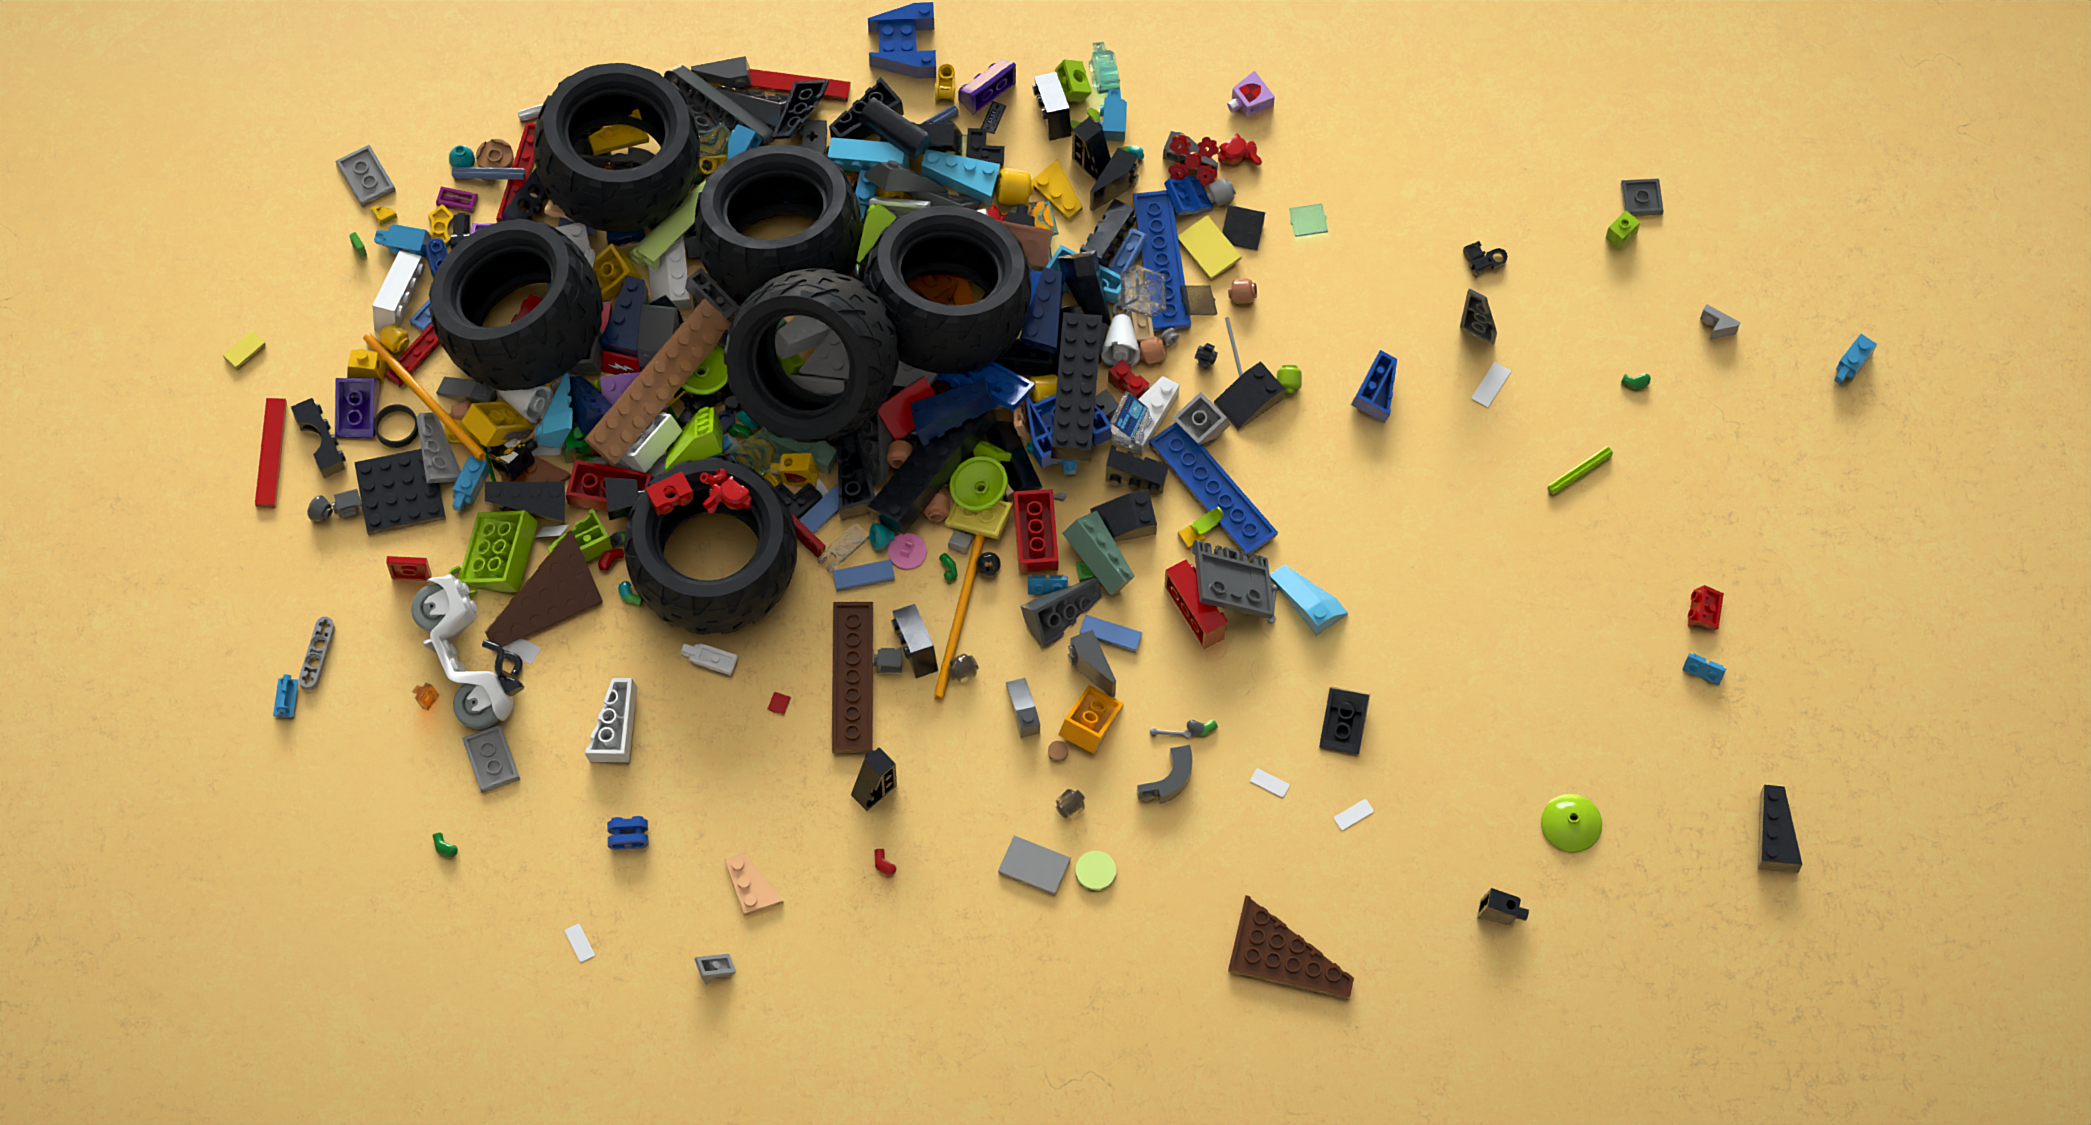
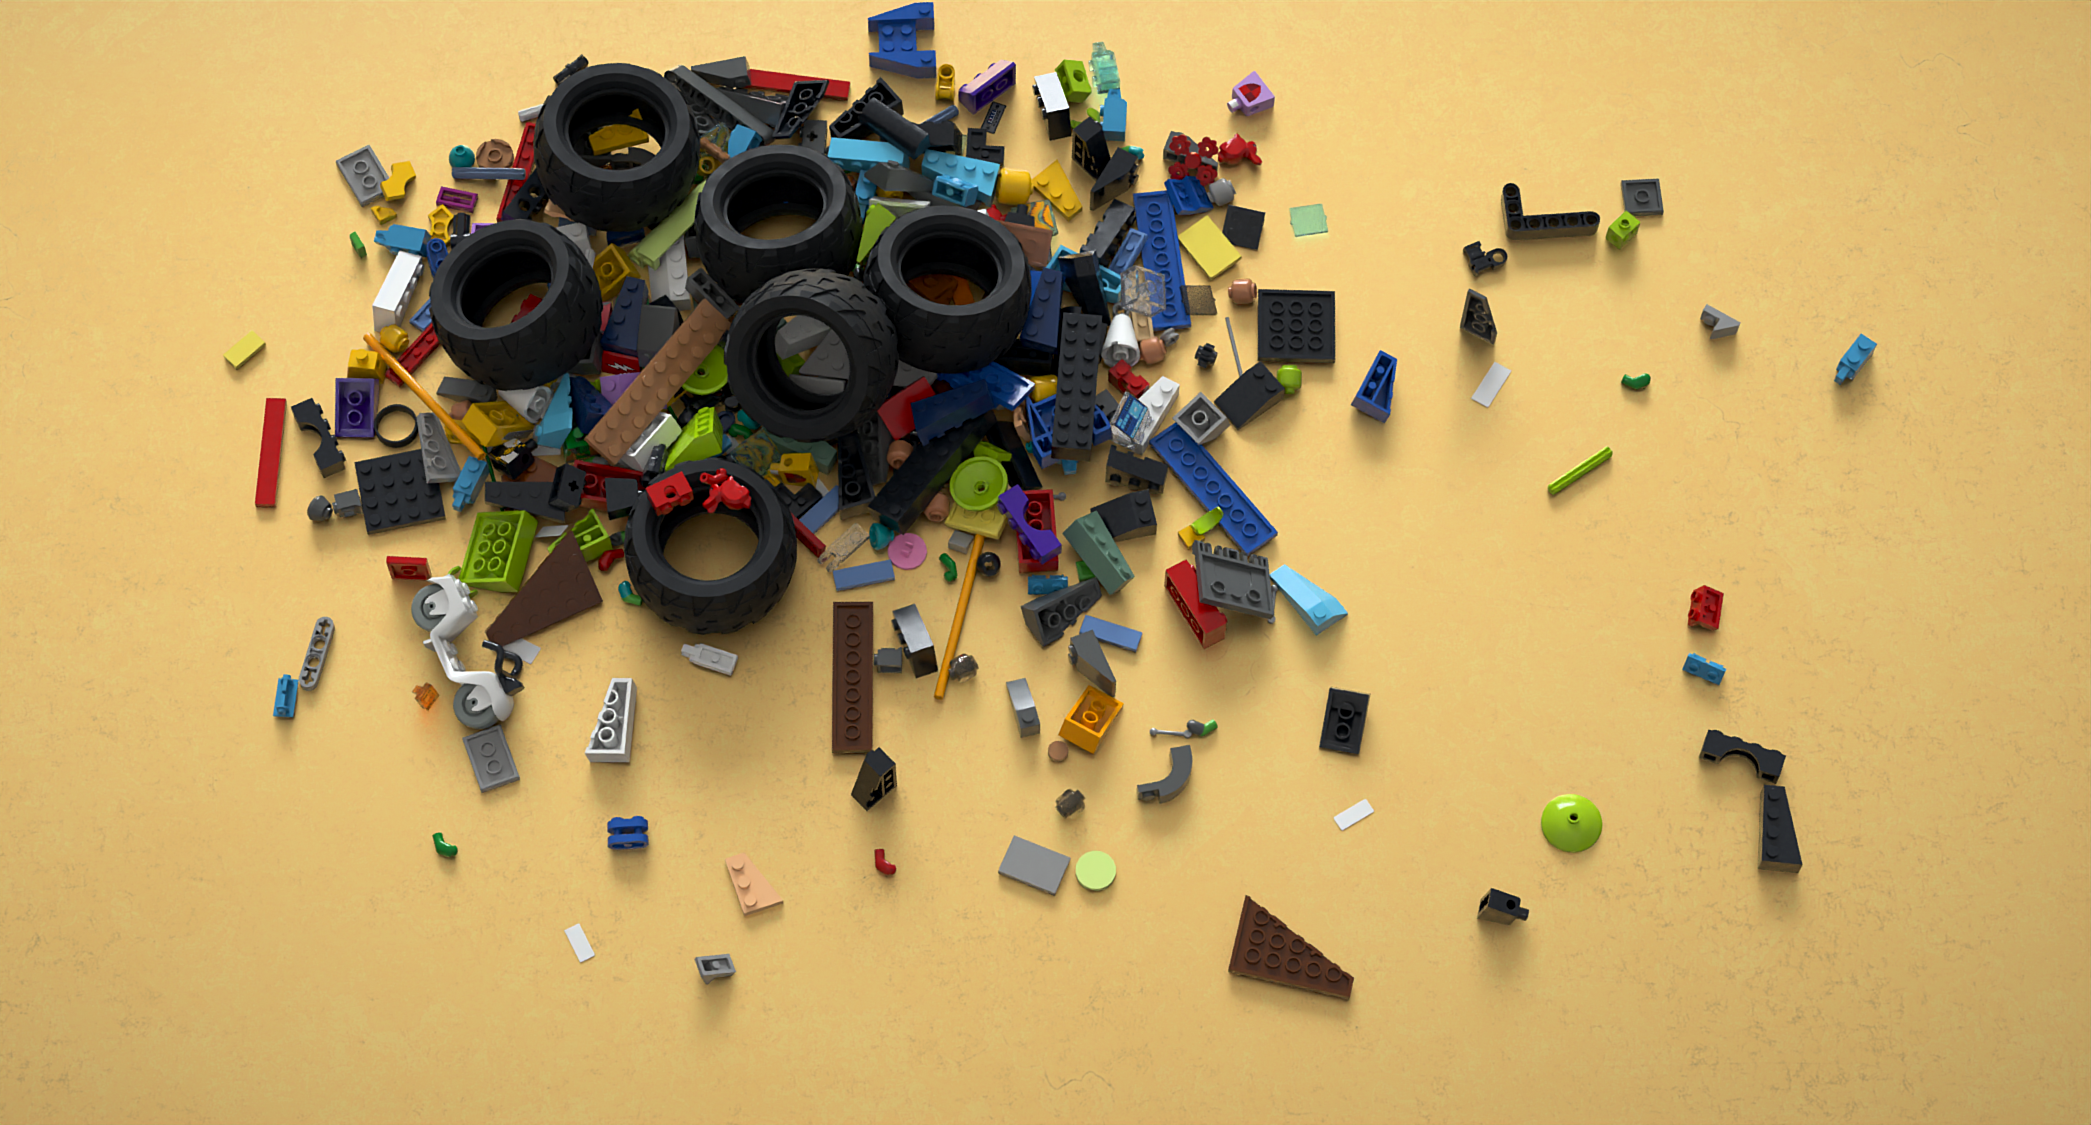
red piece [767,692,791,715] -> none
white sticker [1250,768,1290,798] -> none
none -> yellow tile [380,161,416,201]
none -> black brick [548,463,586,512]
none -> black pin [553,54,589,84]
none -> black rock [639,444,669,488]
none -> medium nougat axle [700,138,730,164]
none -> dark azure brick [932,174,979,207]
none -> dark purple arch [997,484,1062,565]
none -> black plate [1257,289,1335,363]
none -> black beam [1501,183,1600,240]
none -> black arch [1699,729,1786,784]

